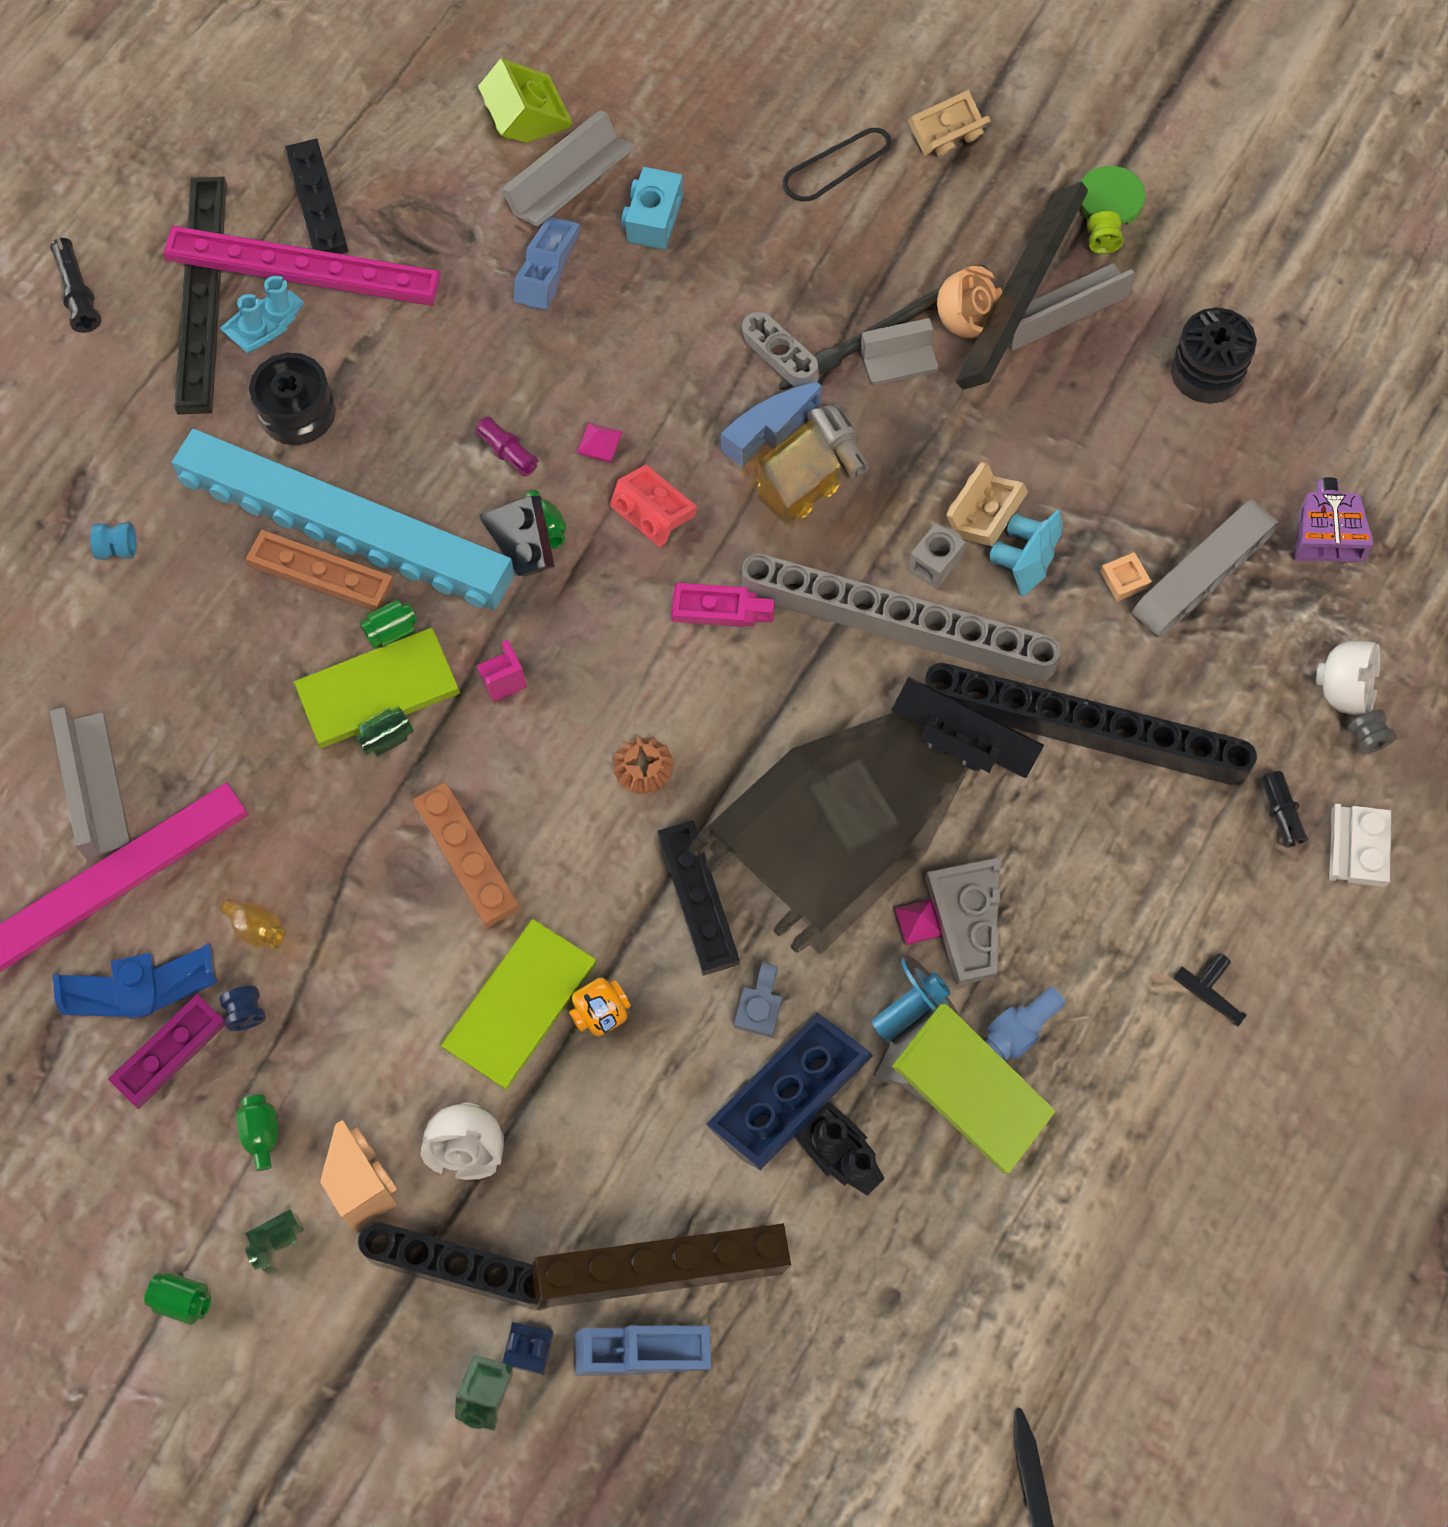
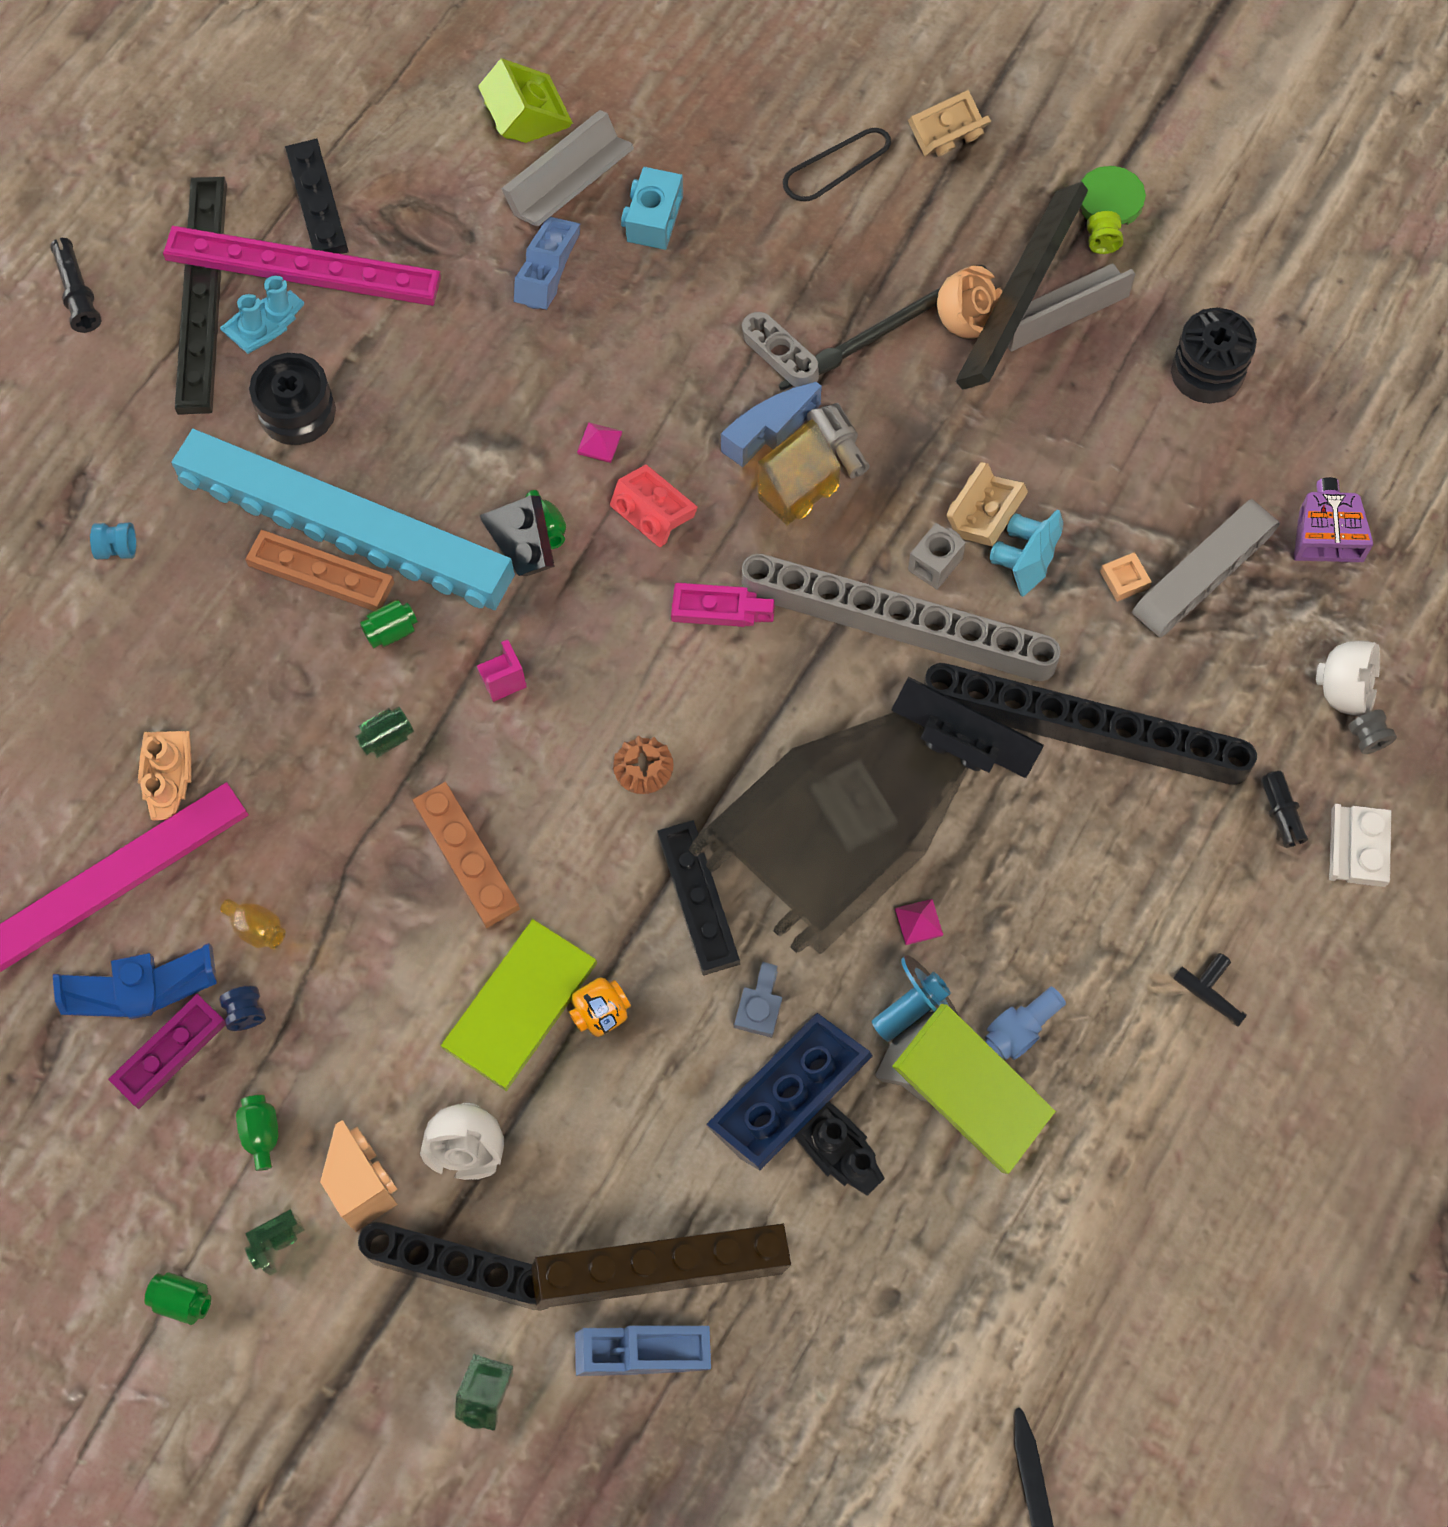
light grey panel [49,707,131,859] -> none
lime tile [293,627,460,749] -> none
magenta pin [475,416,539,477] -> none
dark blue tile [502,1322,554,1375] -> none
light grey panel [860,318,938,386] -> none
light grey wing [925,857,1001,986] -> none
none -> light nougat connector [138,731,191,821]

